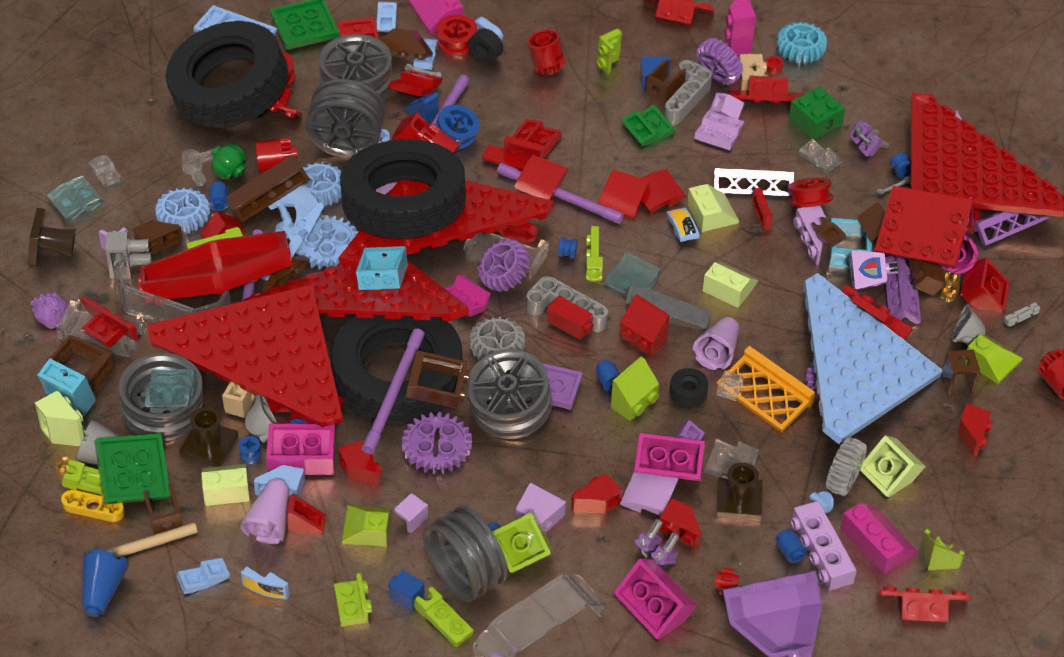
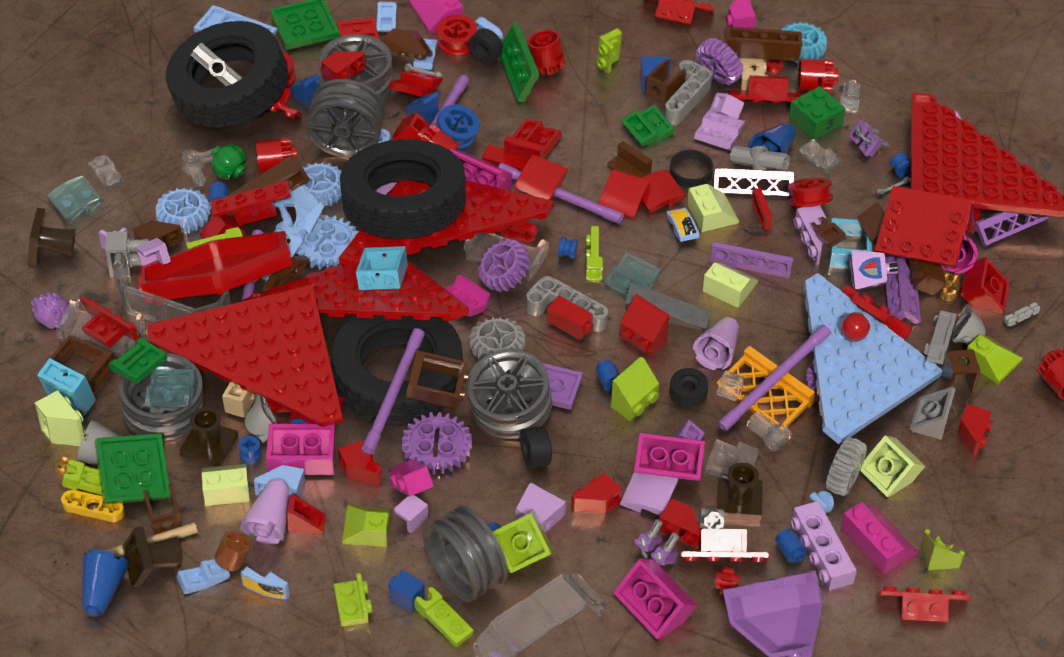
none -> green plate [108,338,167,385]
none -> dark brown plant [122,526,183,588]
none -> lavender panel [135,238,171,266]
none -> light grey piece [191,42,242,86]
none -> red bracket [211,181,291,226]
none -> dark orange piece [215,531,251,571]
none -> blue slope [288,74,320,106]
none -> red slope [321,52,366,81]
none -> dark pink brick [388,459,434,497]
none -> dark pink slope [450,149,512,190]
none -> green plate [500,23,539,102]
none -> black tyre [521,426,552,468]
none -> reddish brown panel [607,141,652,178]
none -> black tyre [669,150,713,188]
none -> bracket [678,529,770,562]
none -> light grey piece [699,506,724,532]
none -> medium lavender fence [710,242,794,278]
none -> medium lavender piece [717,324,831,432]
none -> reddish brown brick [724,27,802,61]
none -> light grey piece [730,146,790,172]
none -> clear piece [747,412,792,451]
none -> blue cone [748,123,796,154]
none -> red gear [798,58,838,92]
none -> clear piece [840,80,861,115]
none -> red piece [841,312,870,342]
none -> light grey slope [910,387,956,440]
none -> light grey container [924,310,957,365]

